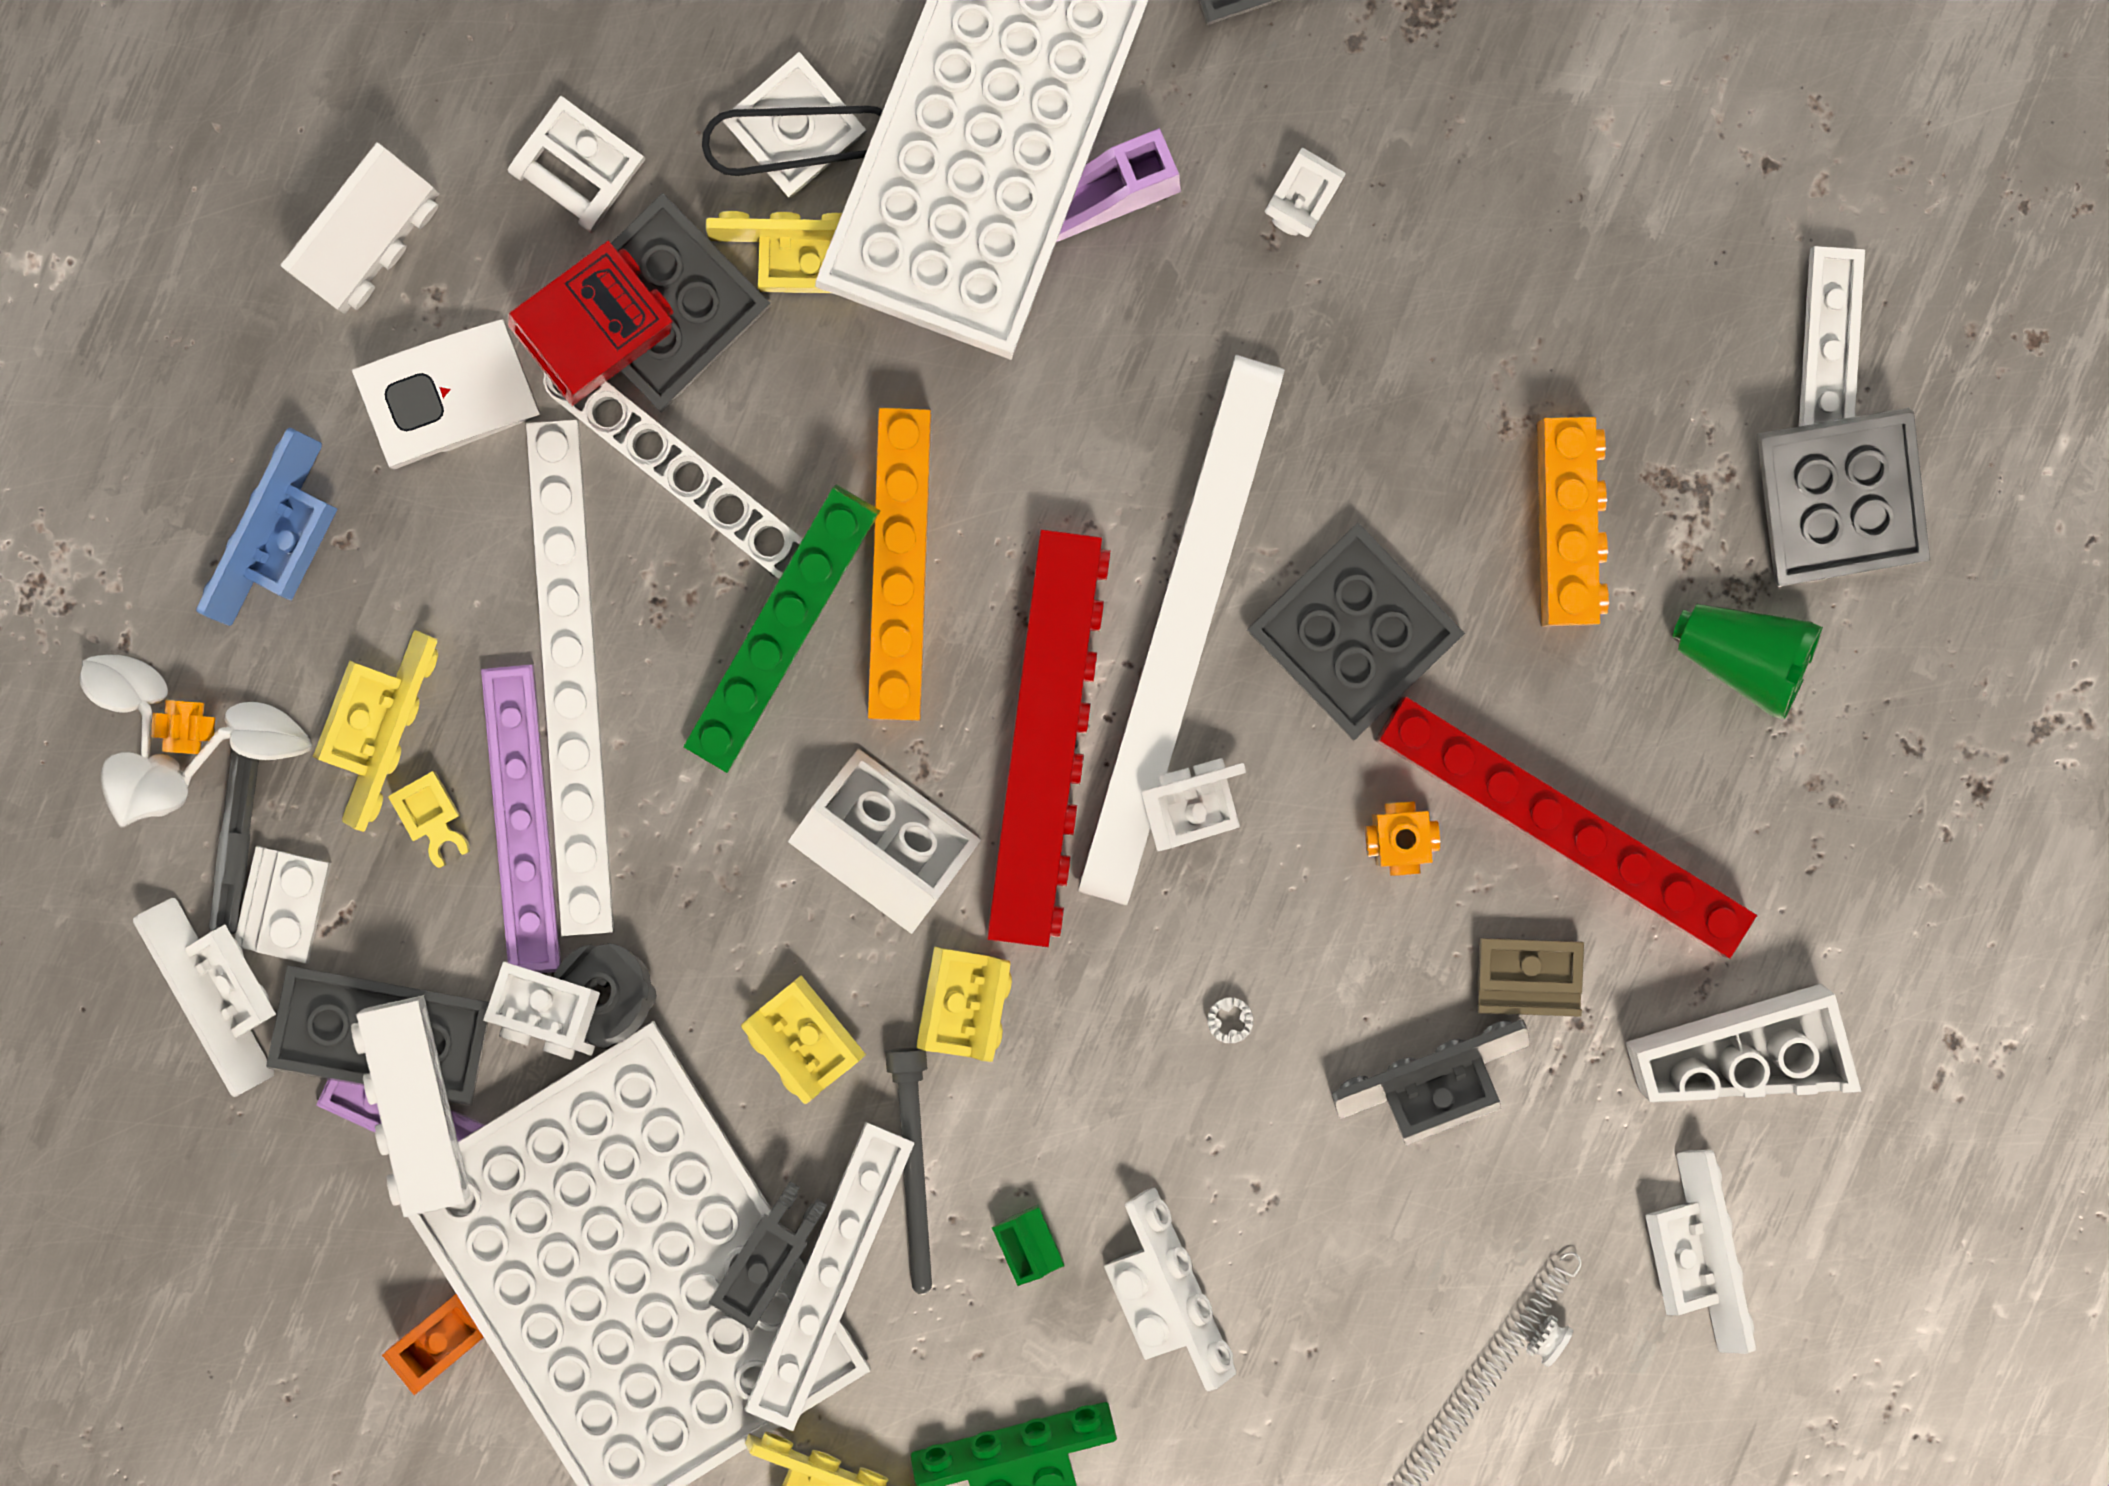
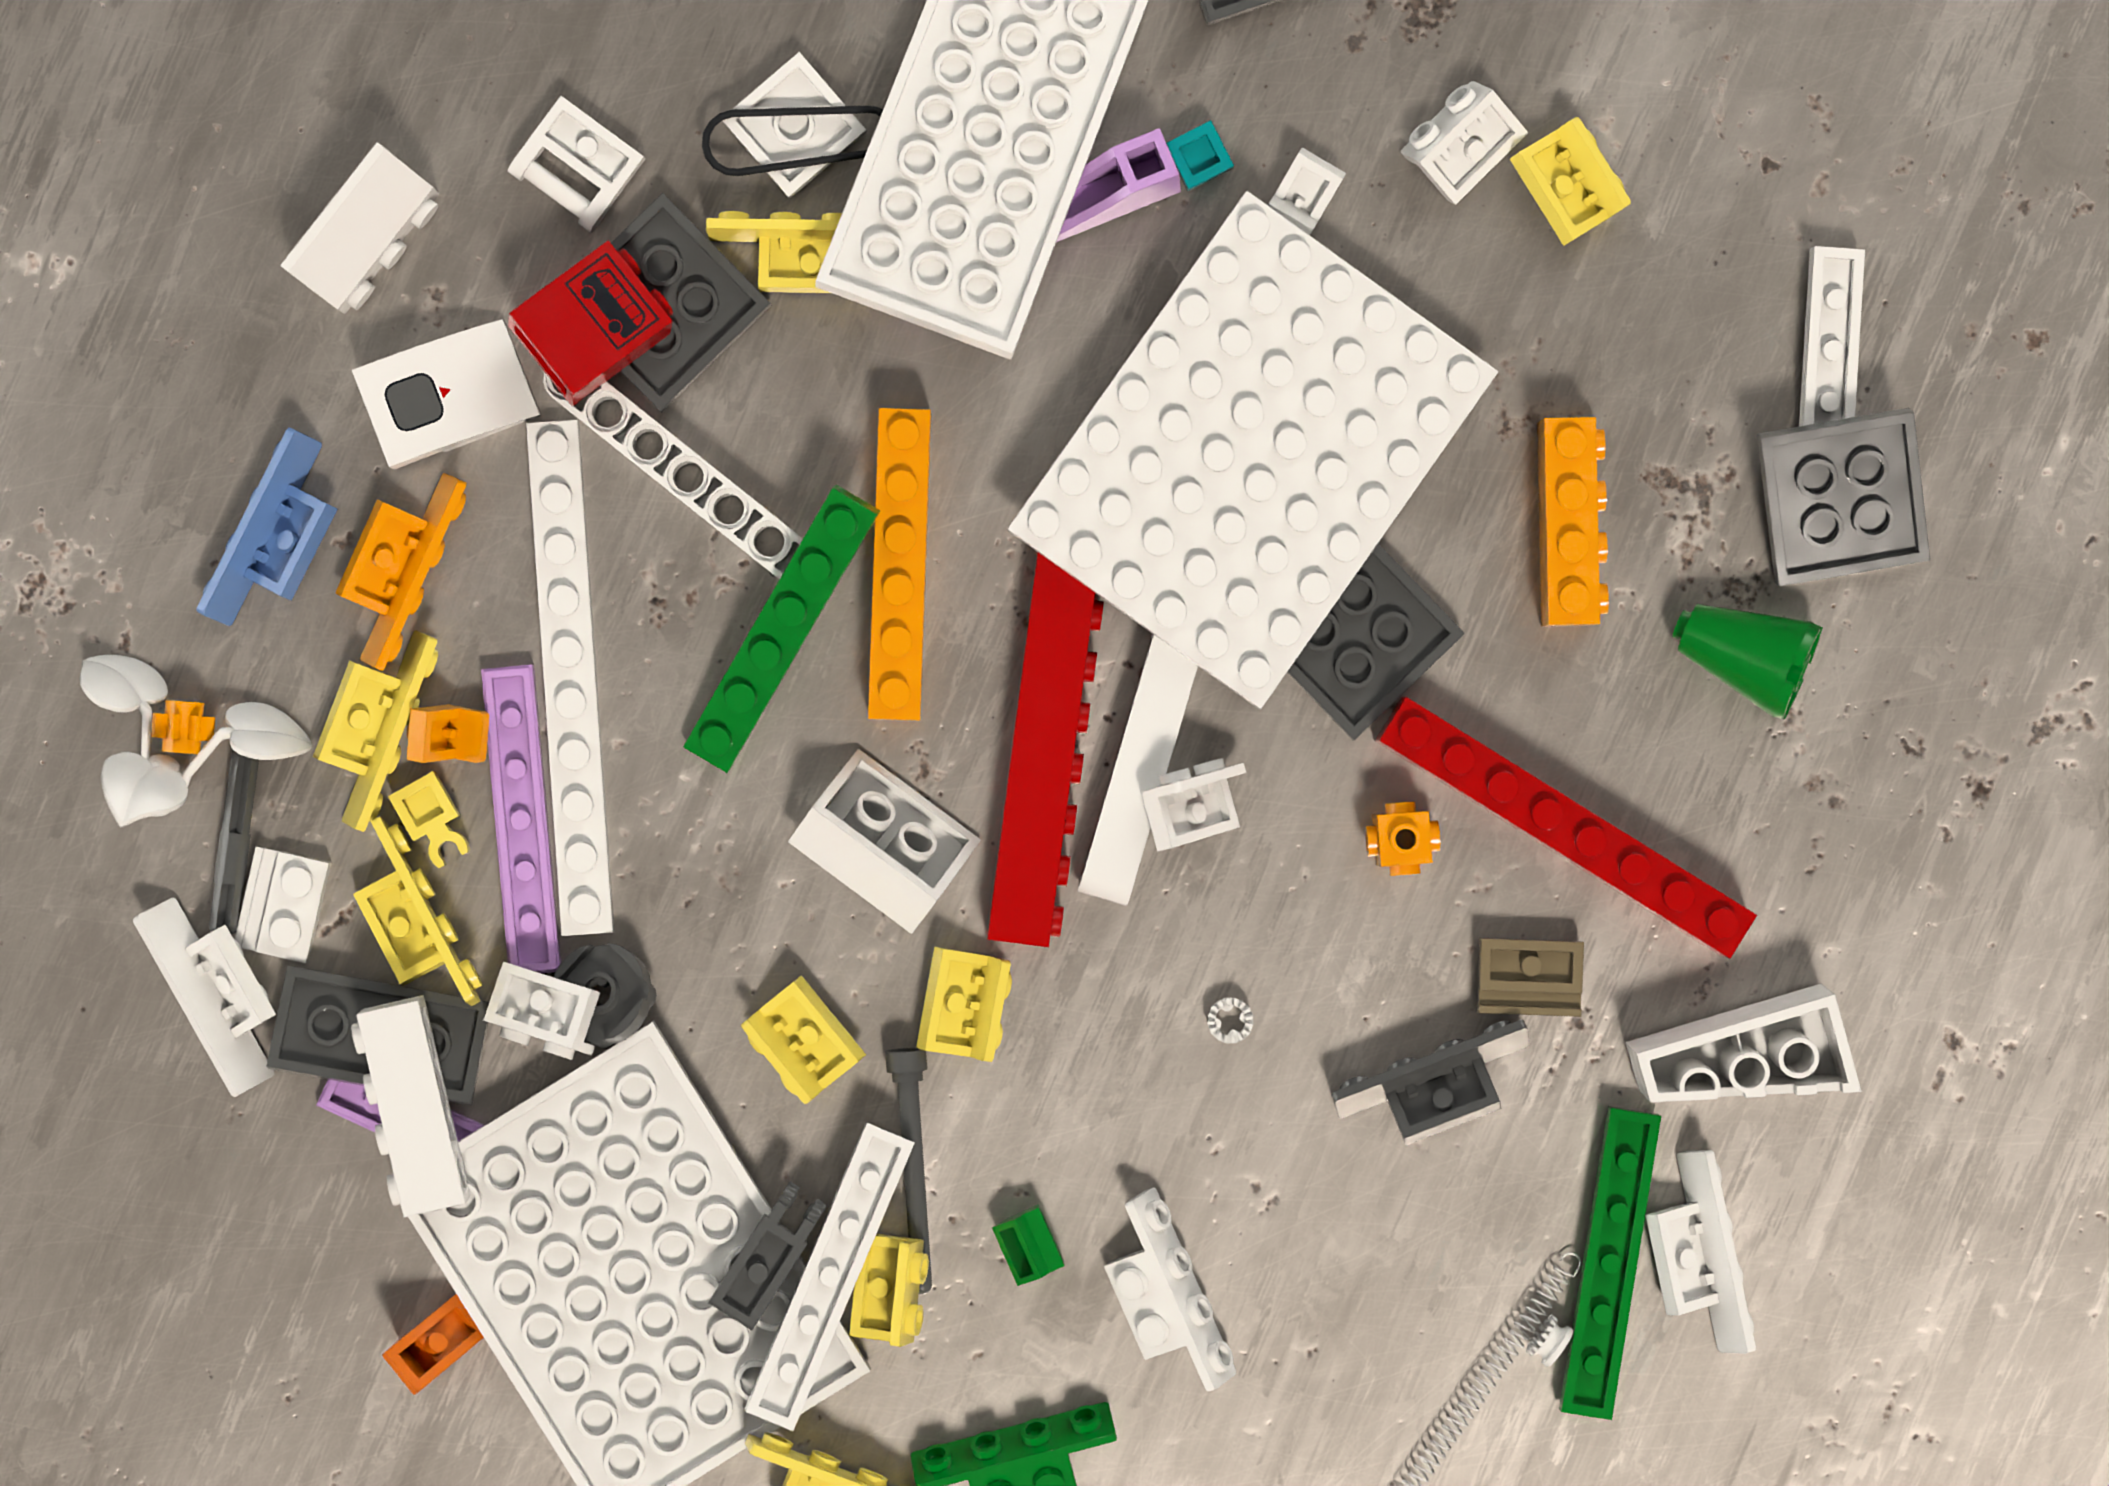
none -> light orange bracket [335,473,467,671]
none -> light yellow bracket [353,816,482,1006]
none -> light orange bracket [406,704,489,763]
none -> light yellow bracket [849,1234,929,1347]
none -> white plate [1007,191,1499,709]
none -> teal plate [1166,120,1234,191]
none -> white bracket [1401,81,1528,205]
none -> light yellow bracket [1510,117,1631,246]
none -> green plate [1559,1106,1661,1420]

